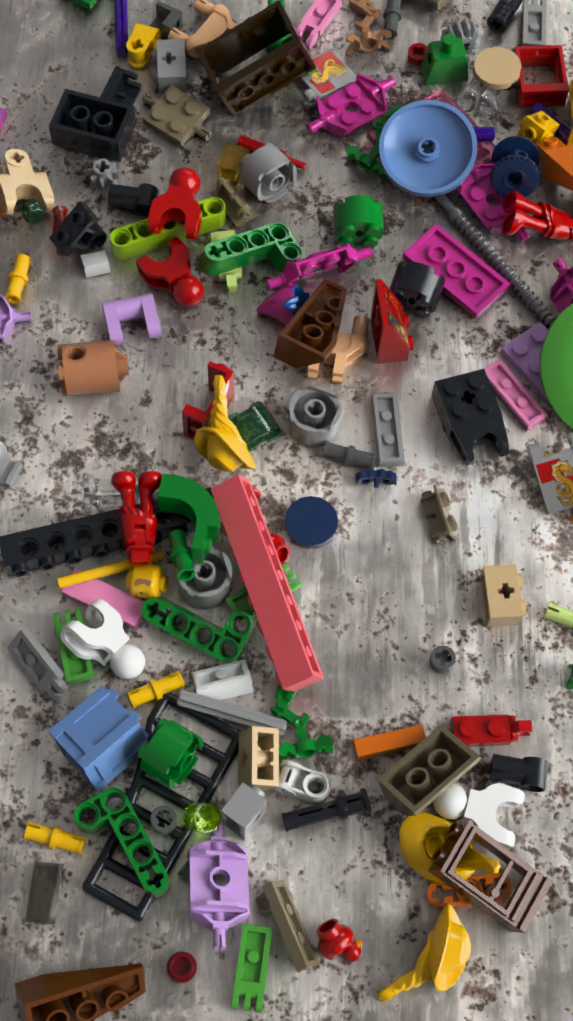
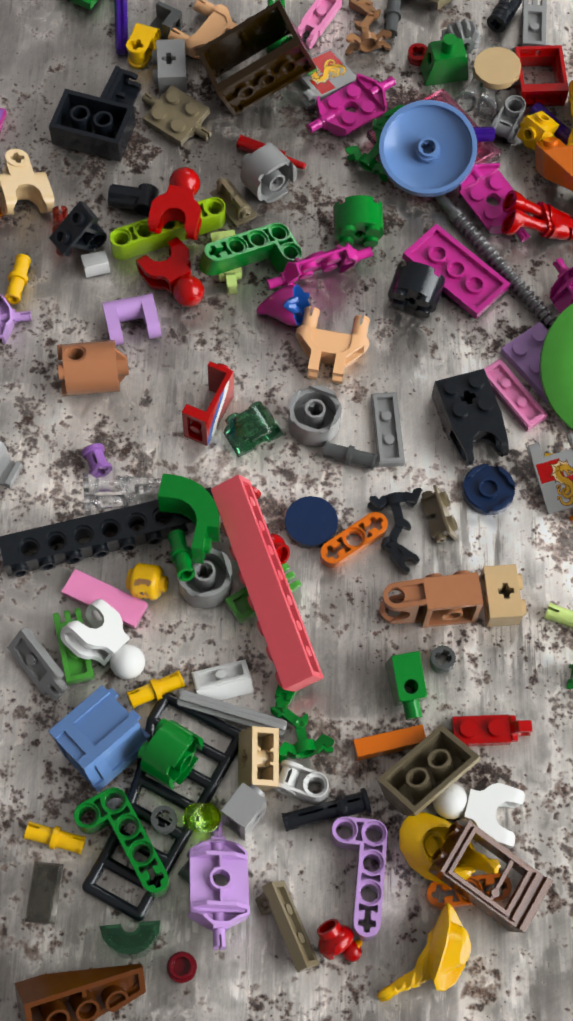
clear green plate [22,198,43,224] -> none
yellow bar [56,550,164,589] -> none
light grey gear [88,158,119,190] -> none
red piece [111,471,162,566] -> none
green beam [141,597,257,662] -> none
yellow hat [194,375,256,472] -> none
clear yellow brick [217,143,249,187] -> none
bright green hinge [231,924,273,1013] -> none
reddish brown wedge [273,279,347,369] -> none
dark blue piece [355,469,397,488] -> none
red slope [370,279,413,364] -> none
black piece [489,754,548,792] -> none
dark blue hose [490,136,540,198] -> none
none -> medium lavender bush [81,443,112,478]
none -> clear green cylinder [100,920,162,959]
none -> orange beam [320,512,388,568]
none -> lavender beam [330,816,388,941]
none -> black piece [367,488,422,575]
none -> nougat brick [379,570,484,628]
none -> green torso [385,651,427,720]
none -> dark blue tile [462,464,515,515]
none -> light grey piece [491,95,526,143]

